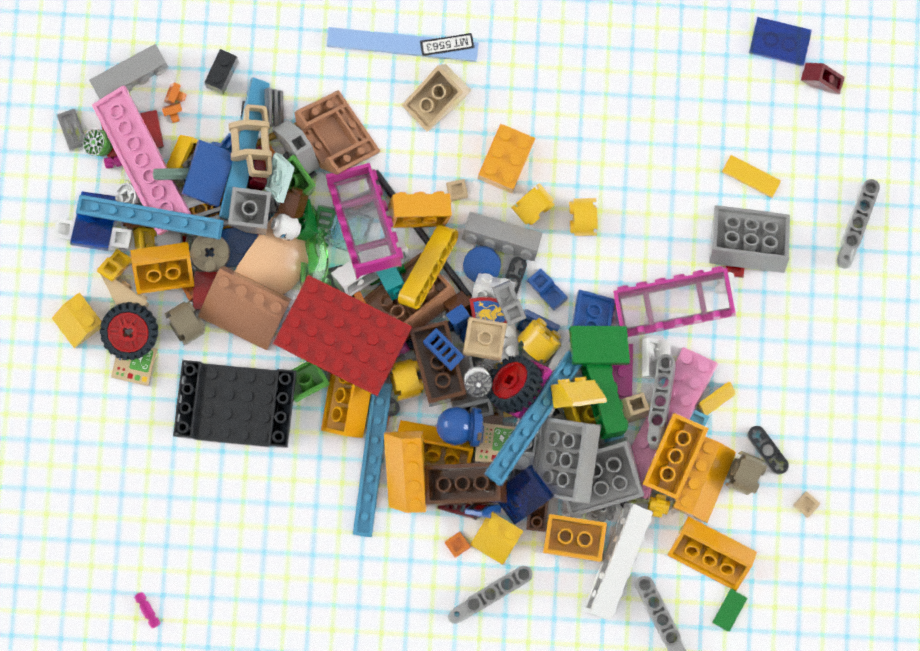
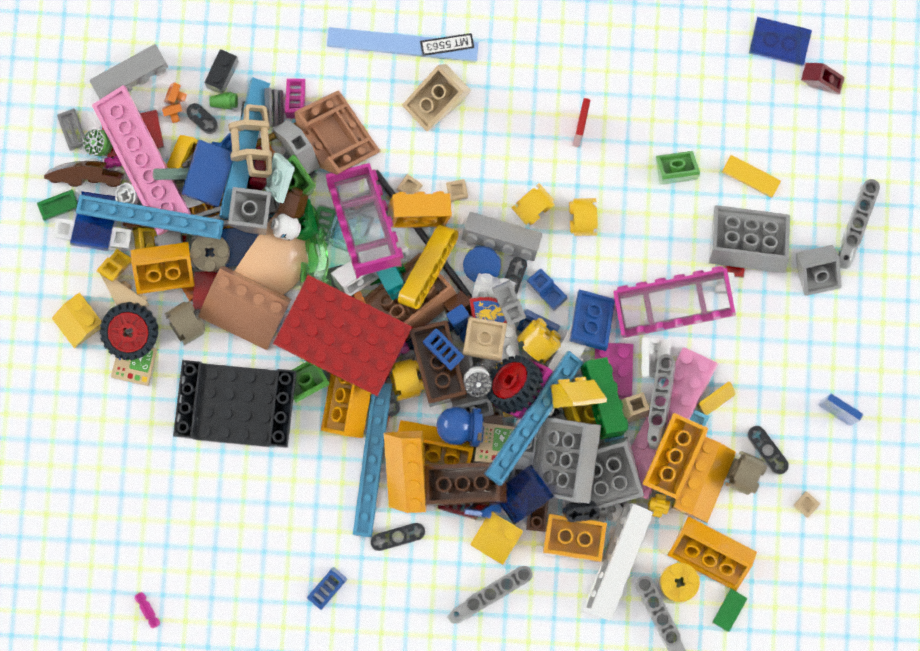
orange tile [444,531,471,558] -> none
light orange brick [478,123,535,194] -> none
green tile [569,326,630,365] -> none
none -> green tile [37,189,78,221]
none -> reddish brown slope [44,161,124,187]
none -> black beam [186,103,218,134]
none -> bright green cone [209,91,238,110]
none -> dark pink slope [285,78,306,119]
none -> blue slope [306,567,348,610]
none -> black beam [371,523,425,551]
none -> tan tile [396,174,423,194]
none -> black beam [562,500,600,522]
none -> tile [572,97,591,148]
none -> bright green slope [656,151,700,185]
none -> yellow brick [659,563,700,602]
none -> light grey slope [796,244,842,296]
none -> tile [818,394,864,426]

